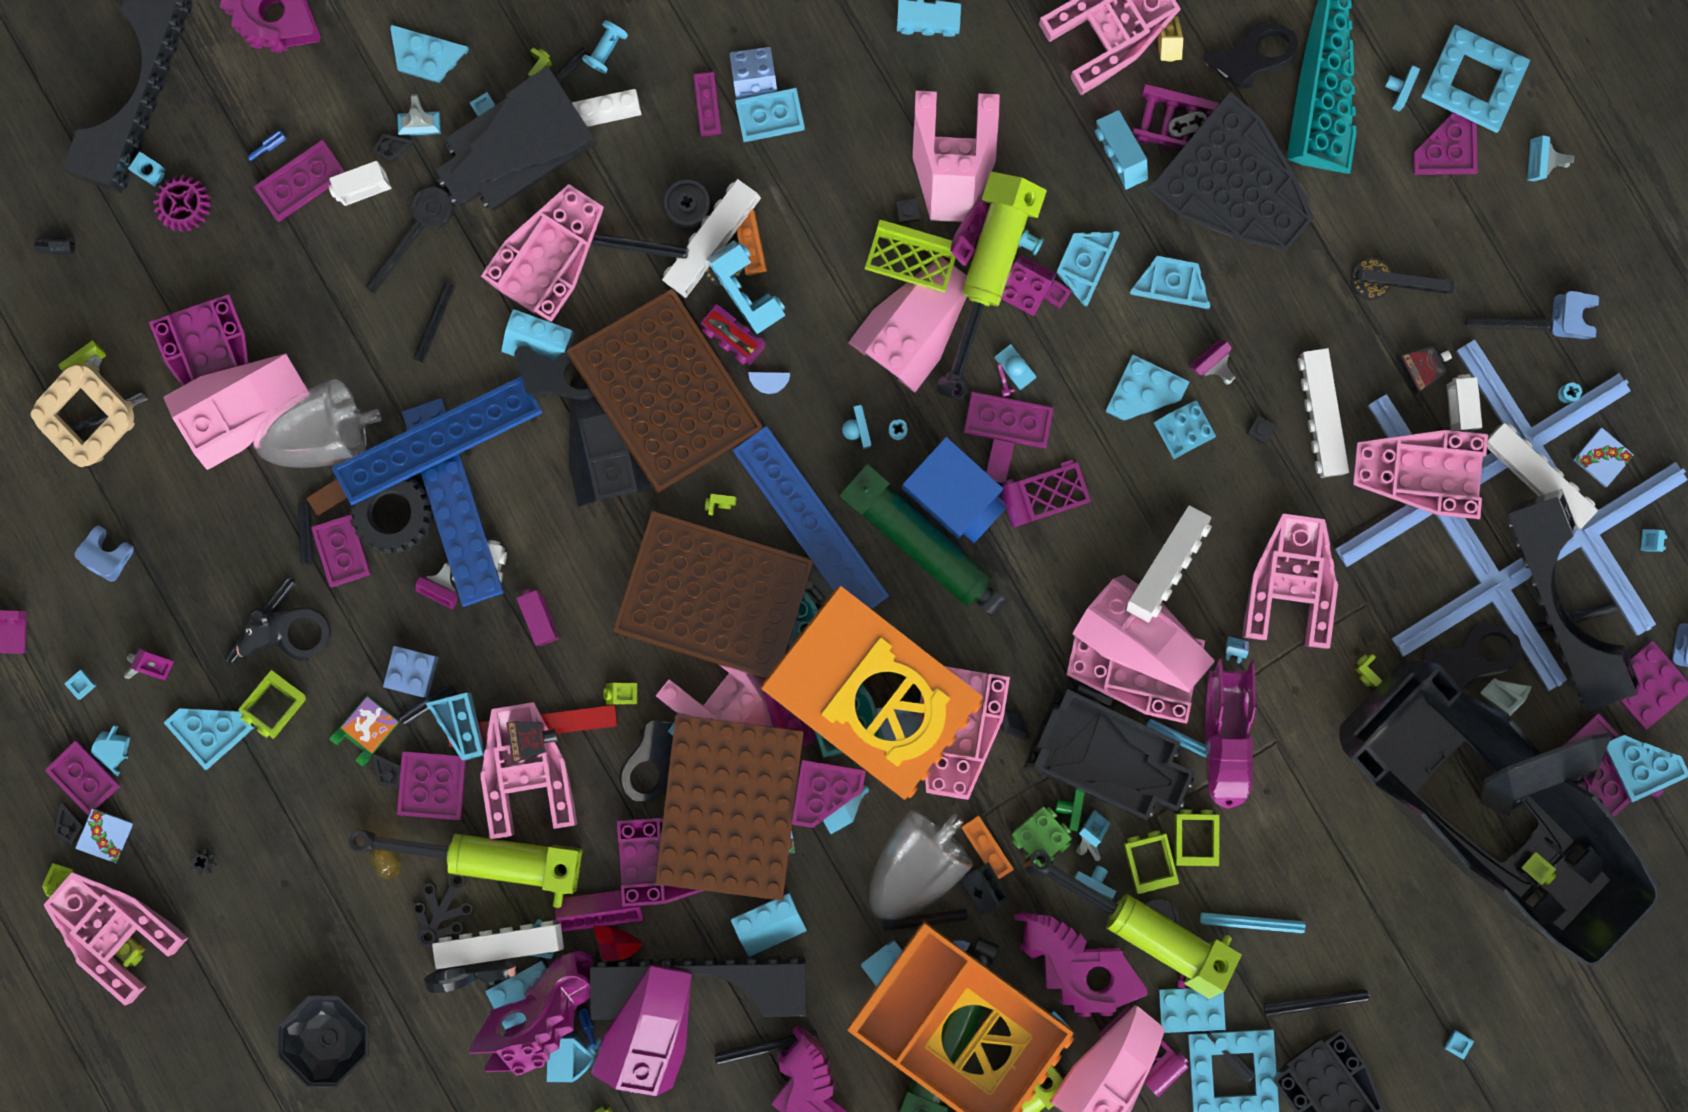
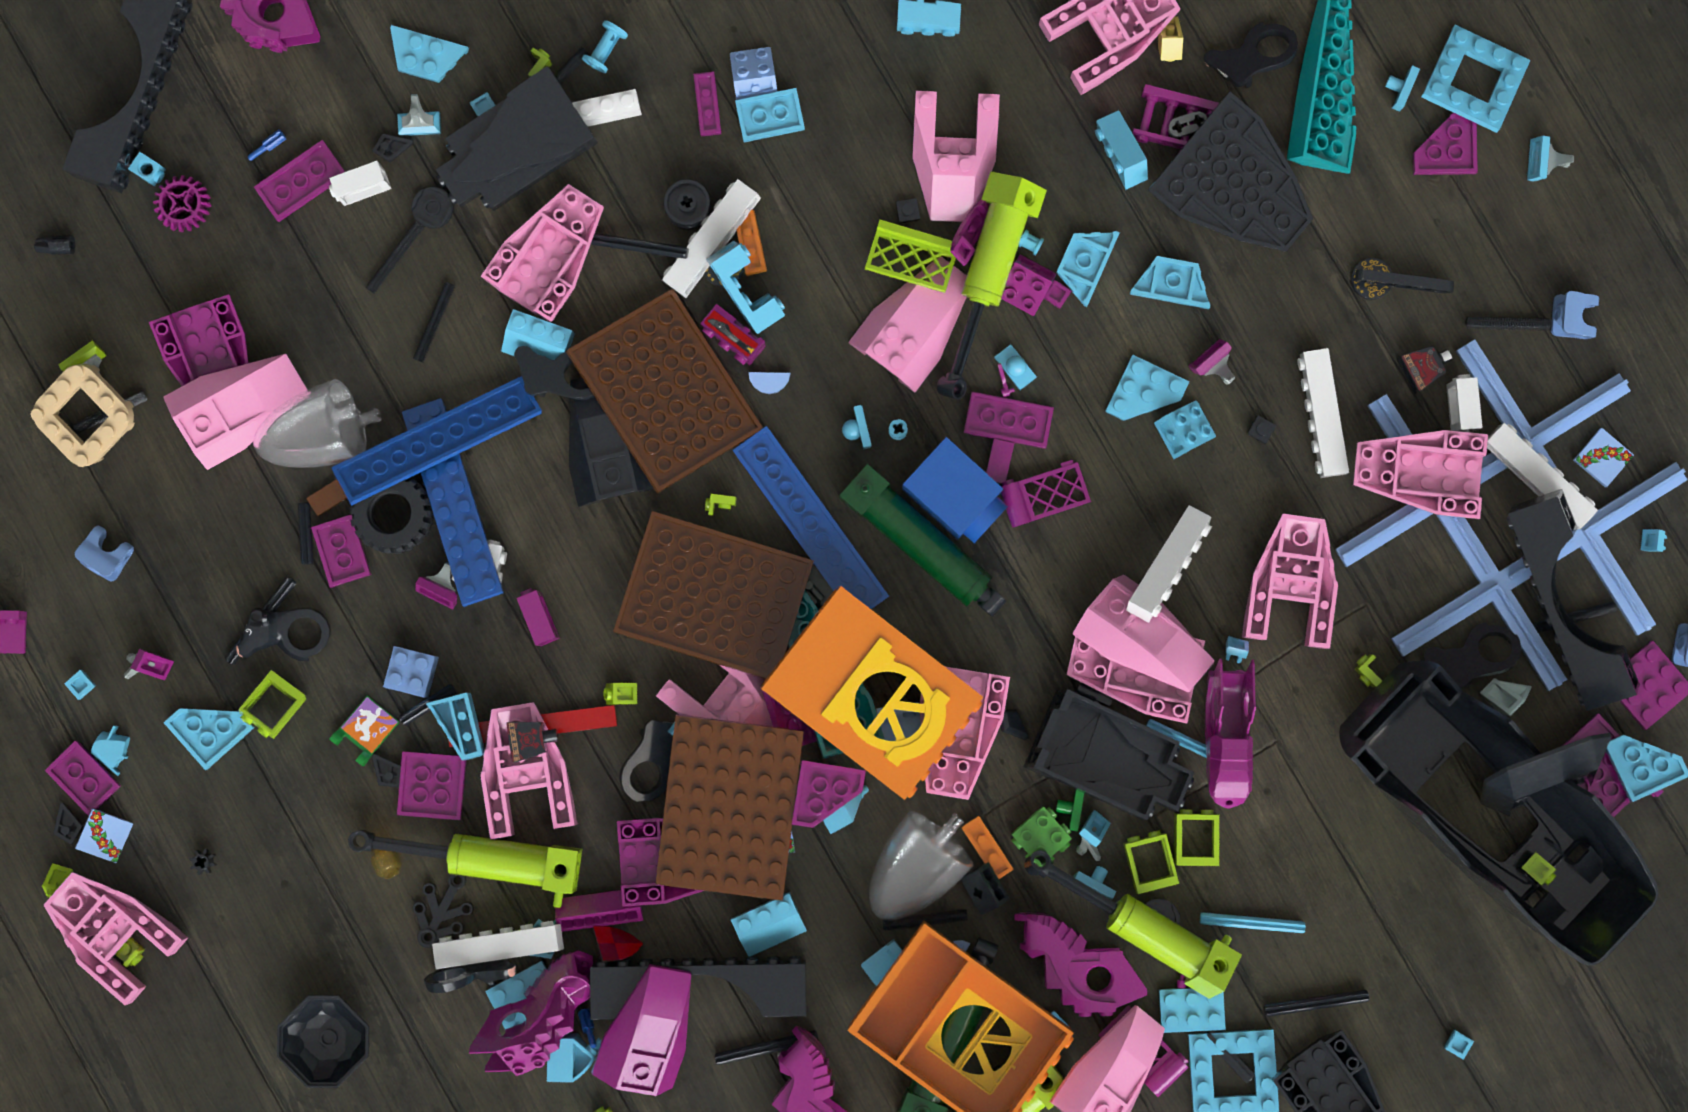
medium azure bush [1558,382,1582,404] -> none

